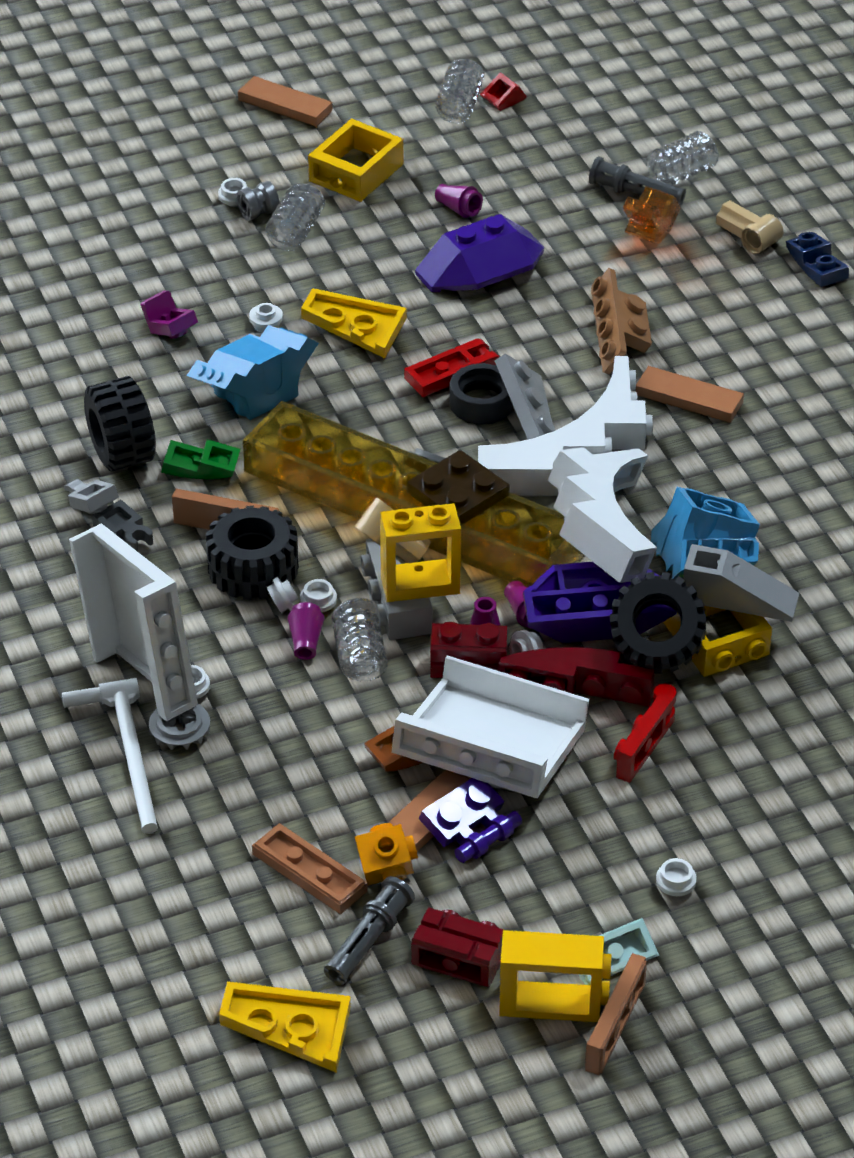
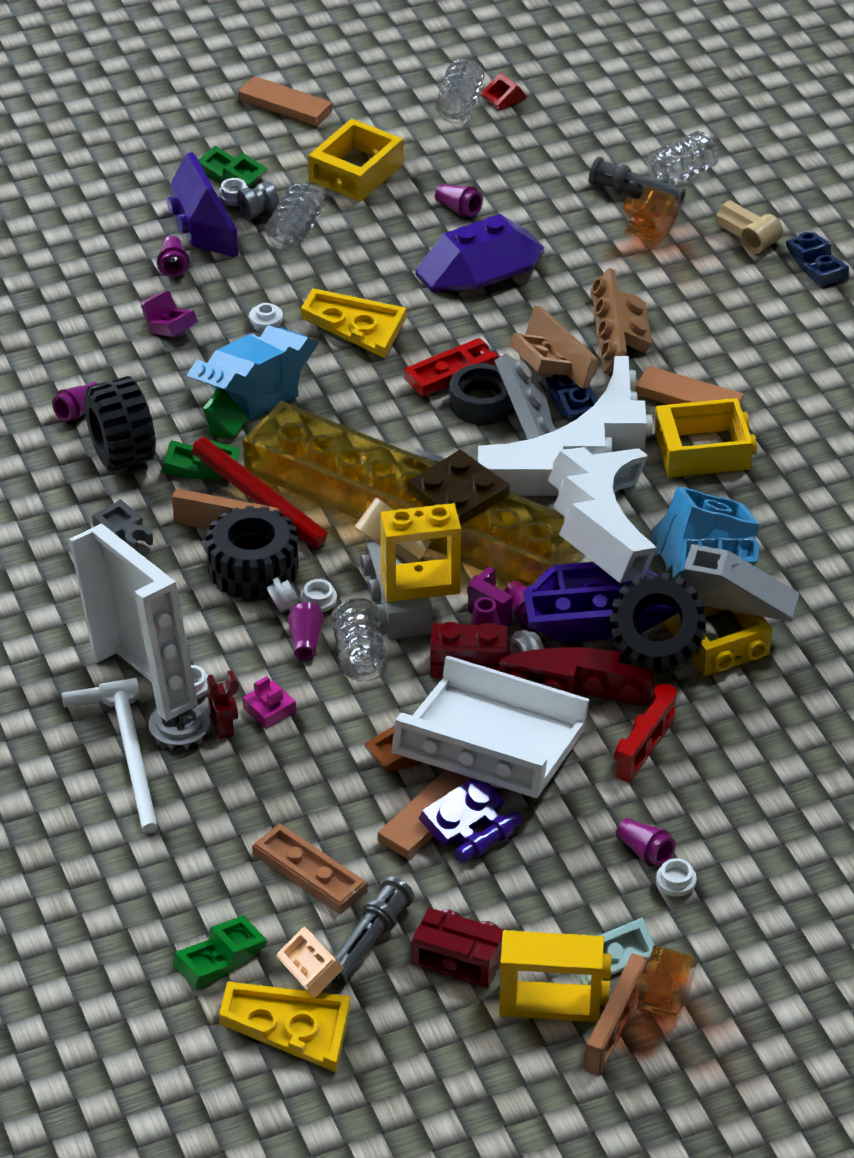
light grey plate [63,479,119,514] -> none
light orange brick [354,823,418,886] -> none
none -> magenta cone [52,382,97,422]
none -> magenta cone [157,236,190,277]
none -> dark purple wedge [167,152,239,257]
none -> green slope [173,915,267,989]
none -> red axle [192,437,328,548]
none -> green slope [198,146,267,187]
none -> green slope [203,388,248,438]
none -> dark red plate [206,670,239,739]
none -> dark pink tile [242,676,296,729]
none -> light nougat plate [276,926,344,998]
none -> magenta bracket [467,566,513,627]
none -> medium nougat bracket [510,306,597,389]
none -> dark blue slope [543,374,597,420]
none -> magenta cone [616,818,676,866]
none -> clear orange brick [635,945,698,1021]
none -> yellow window [654,398,757,478]

